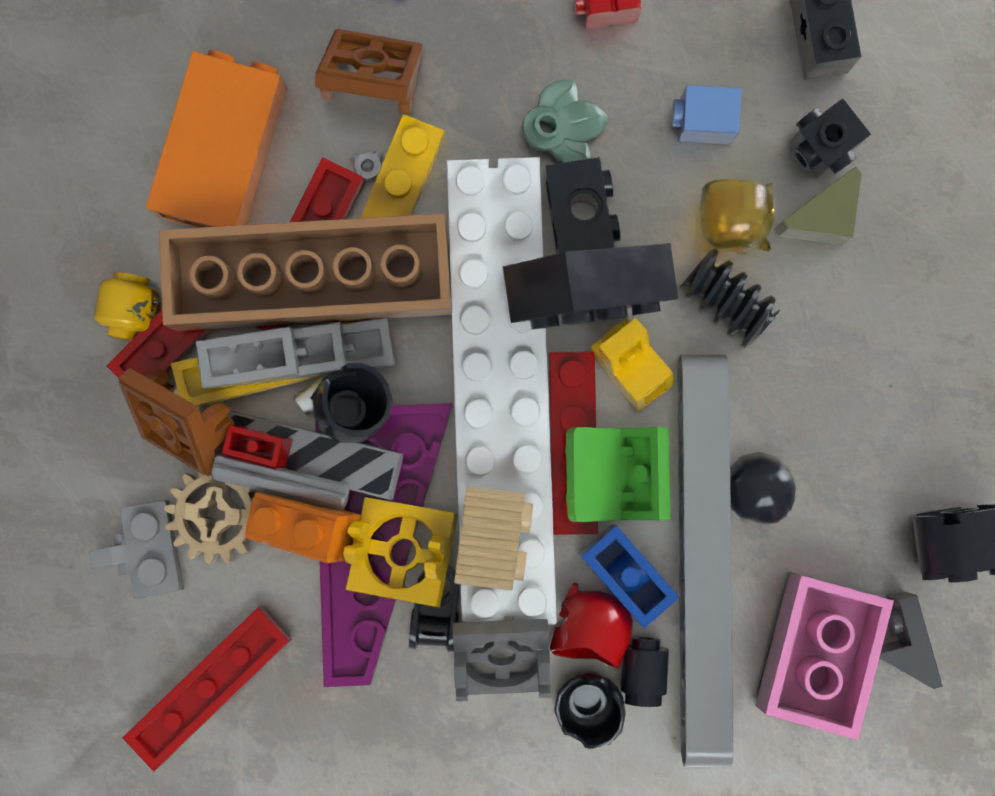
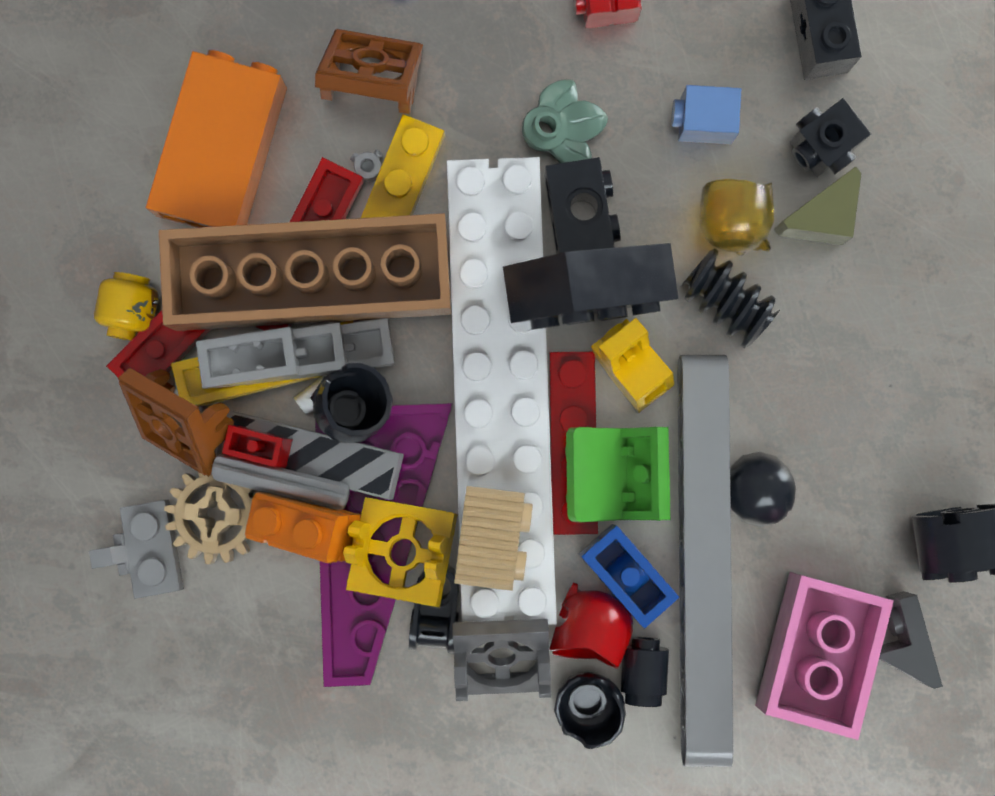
red plate [122,606,292,772] -> none

